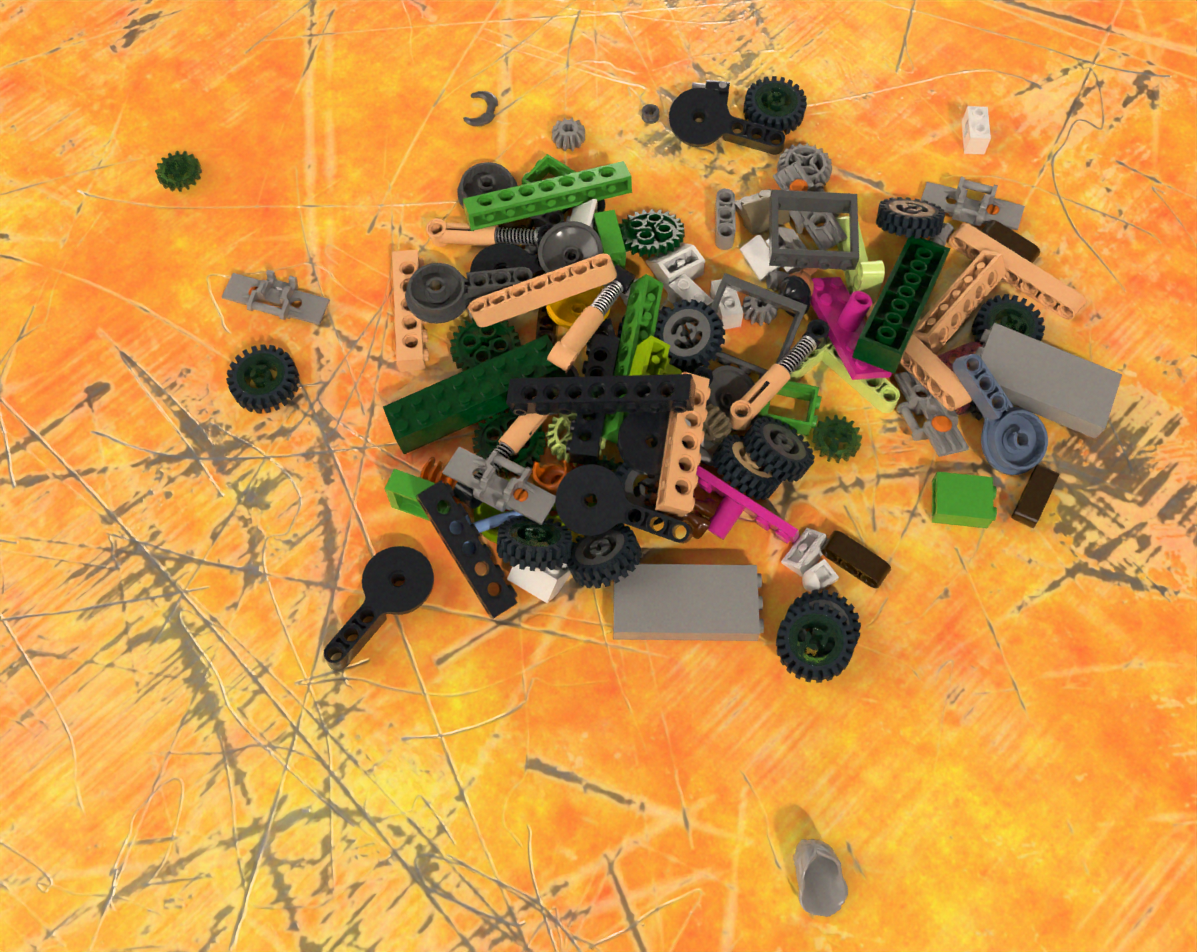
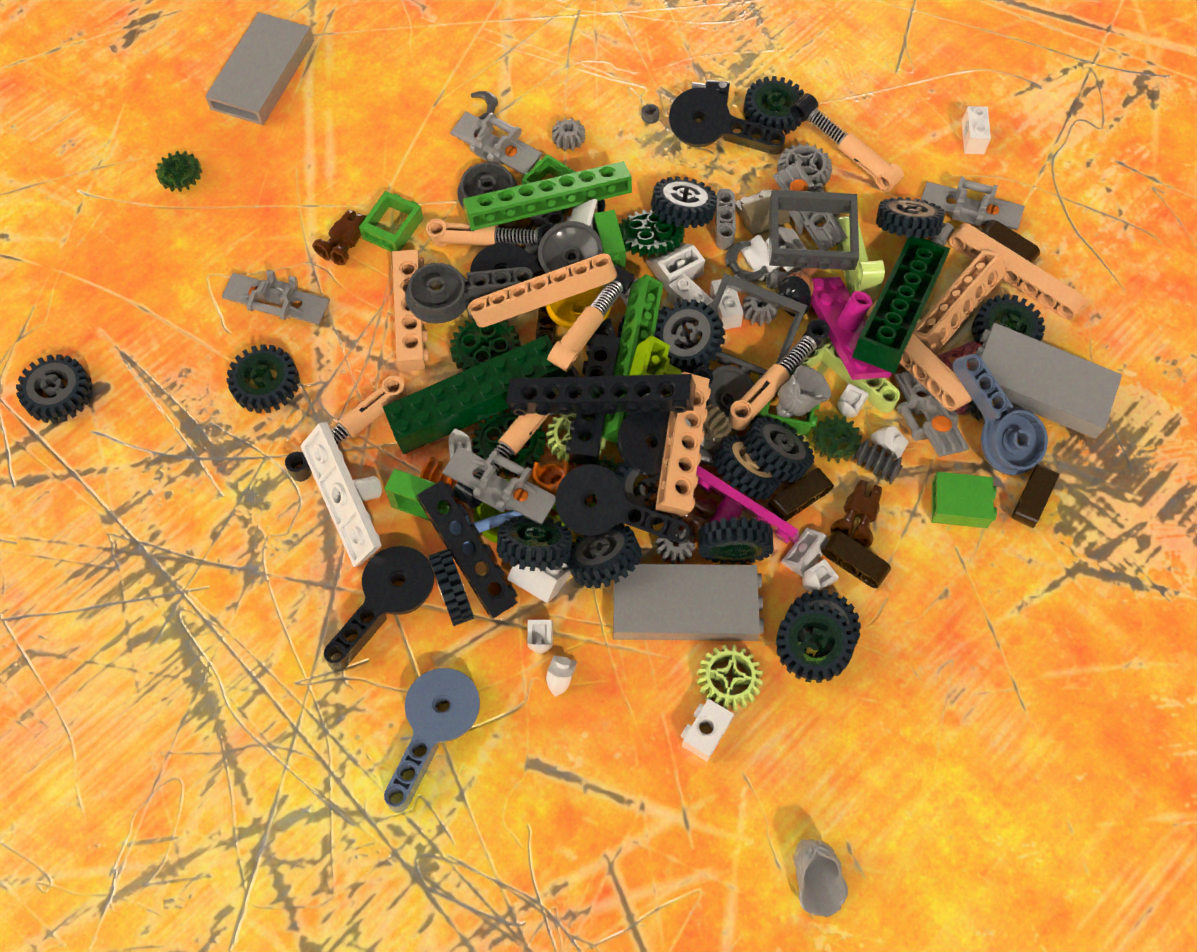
none -> wheel [16,354,93,423]
none -> light grey brick [205,12,314,125]
none -> light nougat piece [285,375,407,482]
none -> white plate [300,422,382,567]
none -> reddish brown piece [312,209,367,265]
none -> bright green window [359,191,423,252]
none -> sand blue beam [384,668,480,813]
none -> black wheel [428,548,474,626]
none -> white plate [448,429,474,459]
none -> light grey piece [450,112,542,175]
none -> white plate [527,620,553,654]
none -> white plate [546,655,577,697]
none -> black wheel [651,176,717,228]
none -> light grey gear [656,526,696,564]
none -> white brick [680,699,734,762]
none -> yellowish green gear [697,645,763,711]
none -> black wheel [699,517,774,565]
none -> dark grey piece [725,241,767,283]
none -> dark brown beam [768,468,834,521]
none -> light grey hair [776,365,831,418]
none -> piece [790,93,904,192]
none -> reddish brown piece [830,479,882,547]
none -> white plate [837,383,869,418]
none -> dark grey piece [851,438,903,485]
none -> white plate [870,426,909,460]

